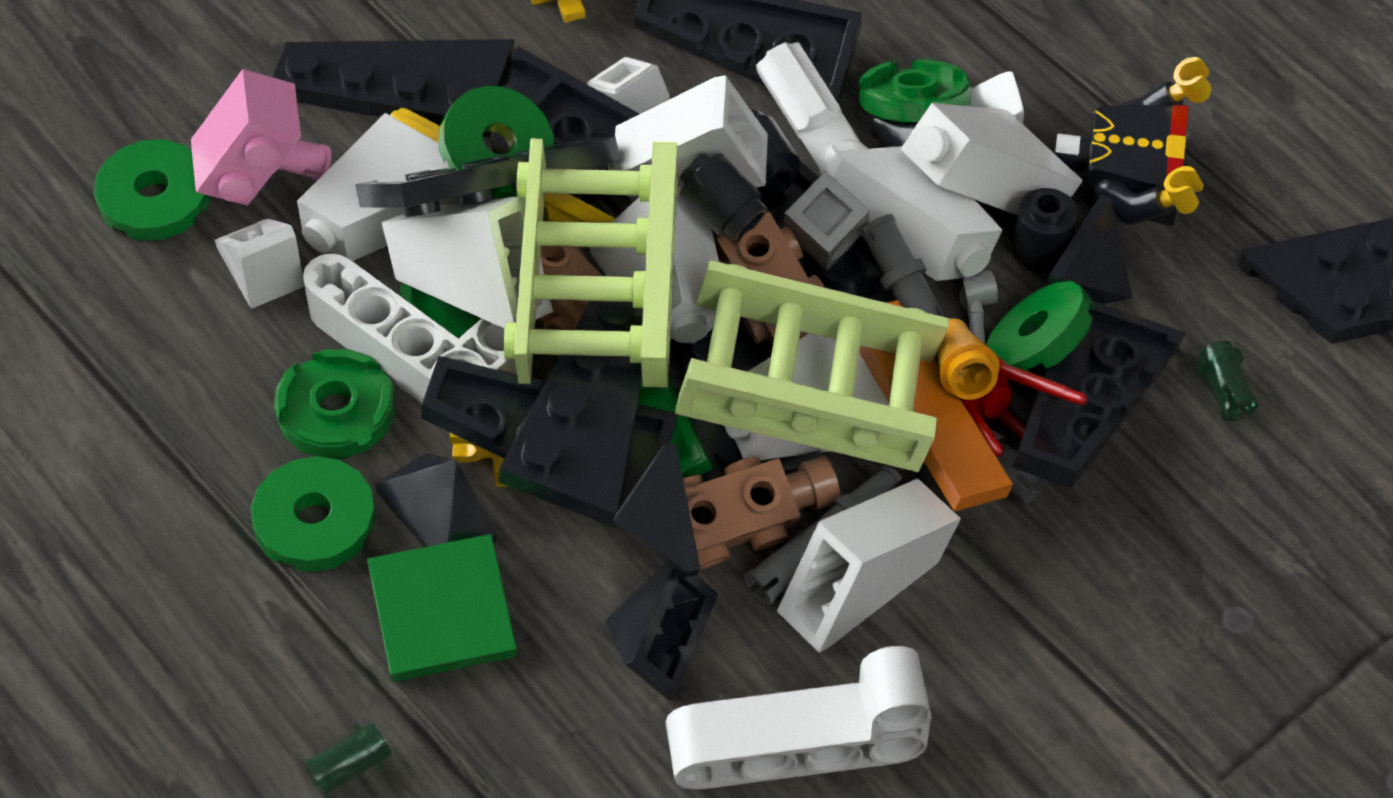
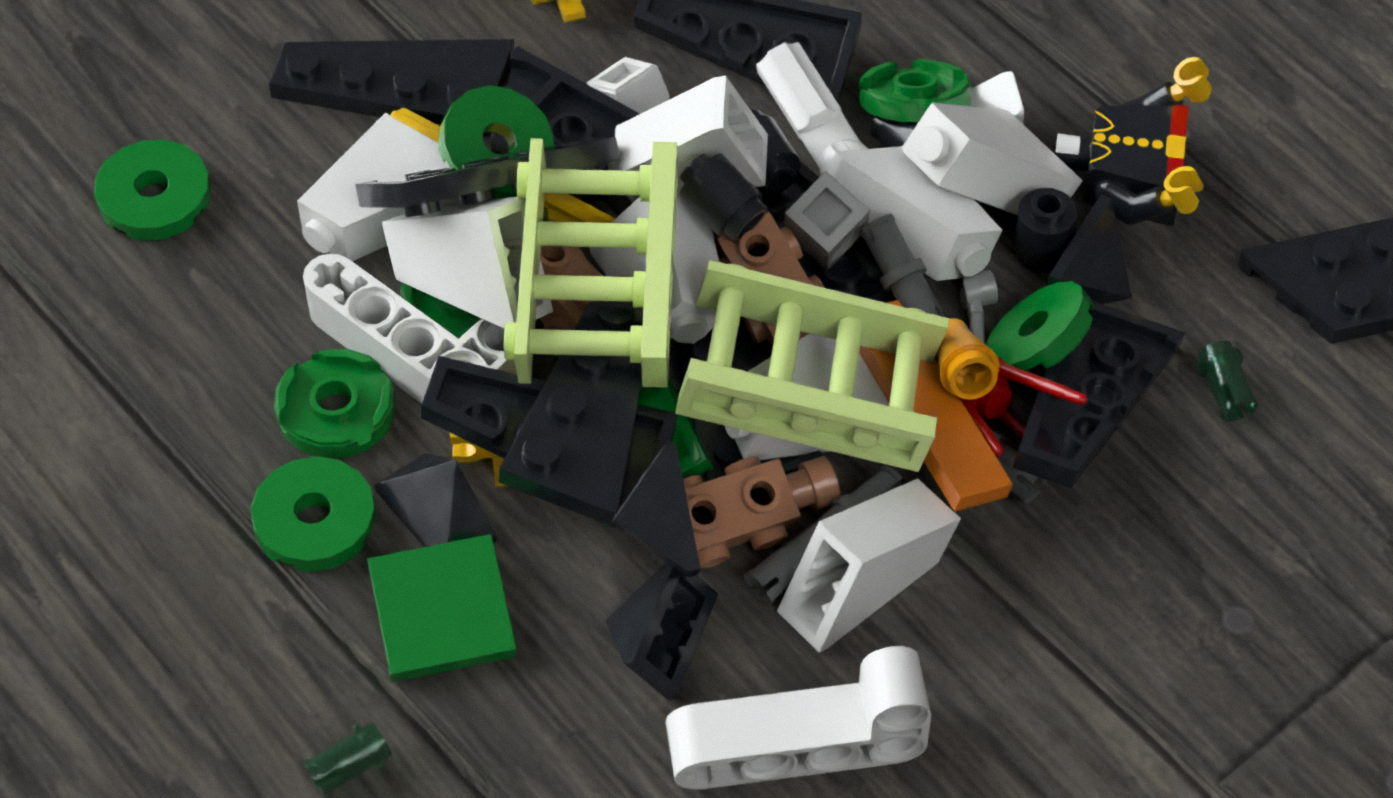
bright pink brick [191,69,332,206] -> none
white slope [214,218,305,309] -> none

